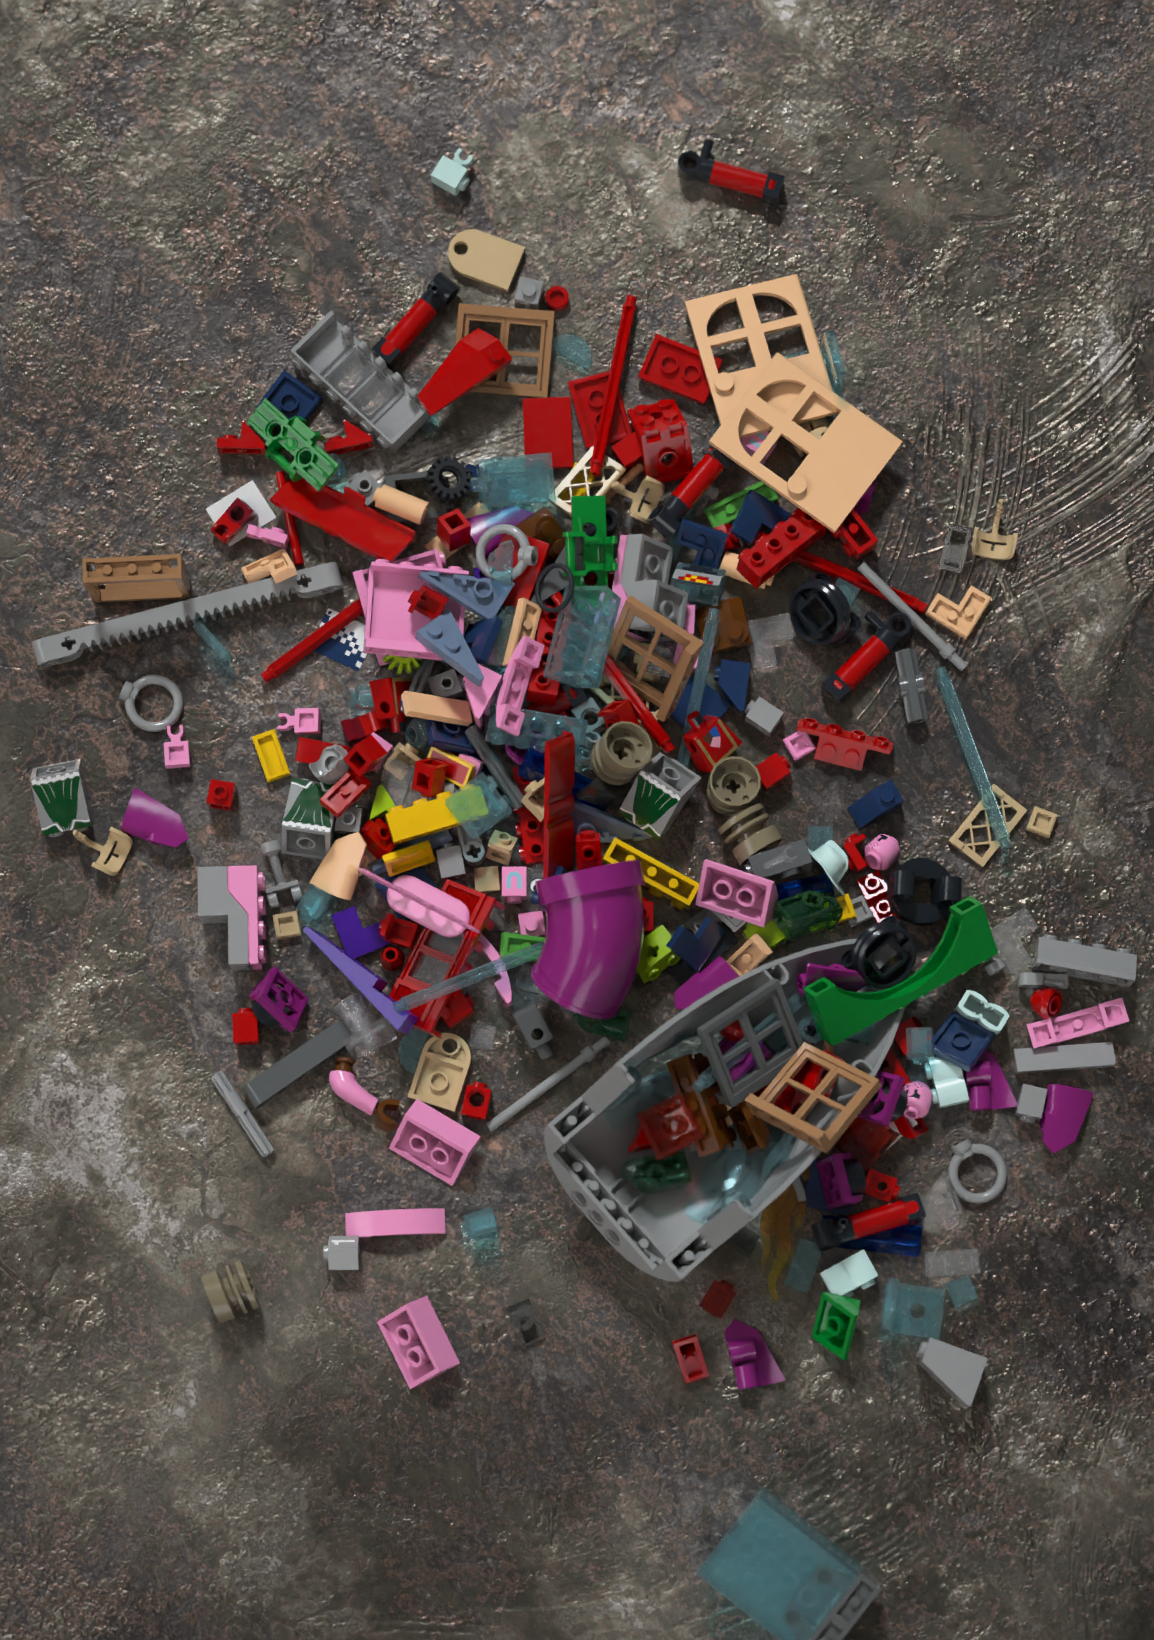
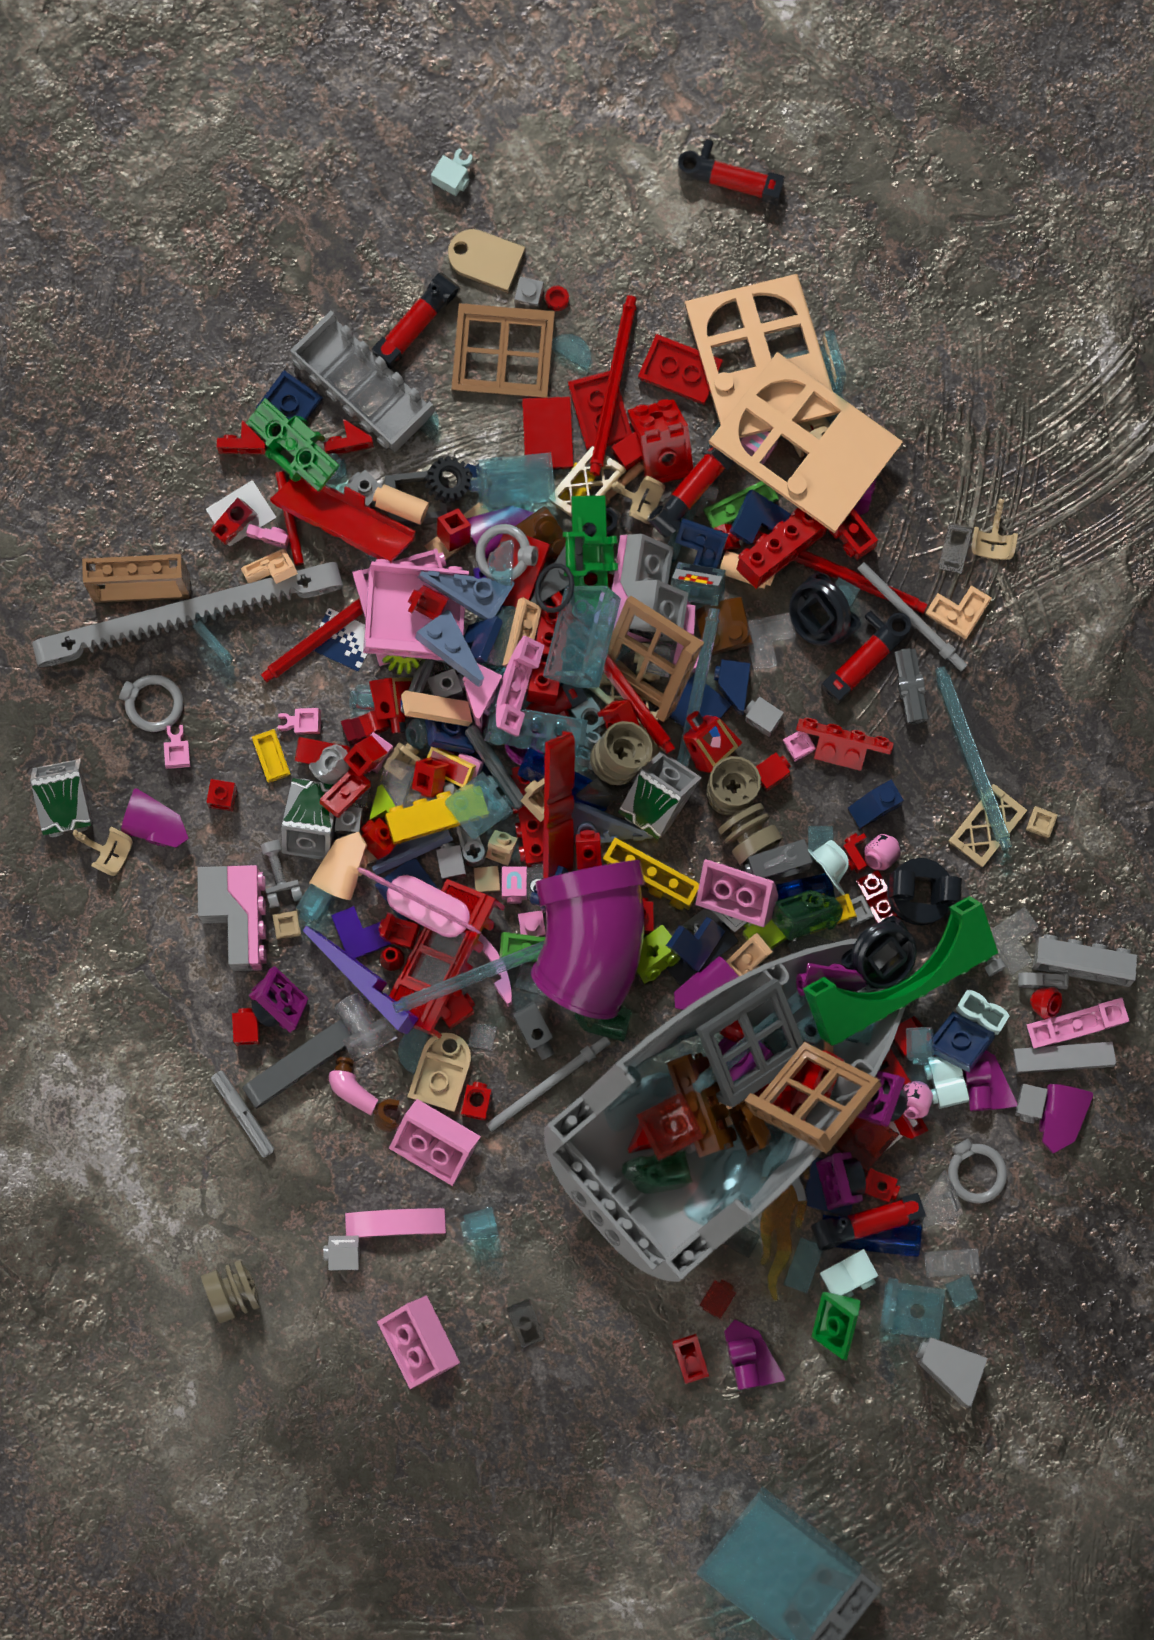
yellow tile [382,840,436,877] -> none
red wedge [417,328,513,417] -> none

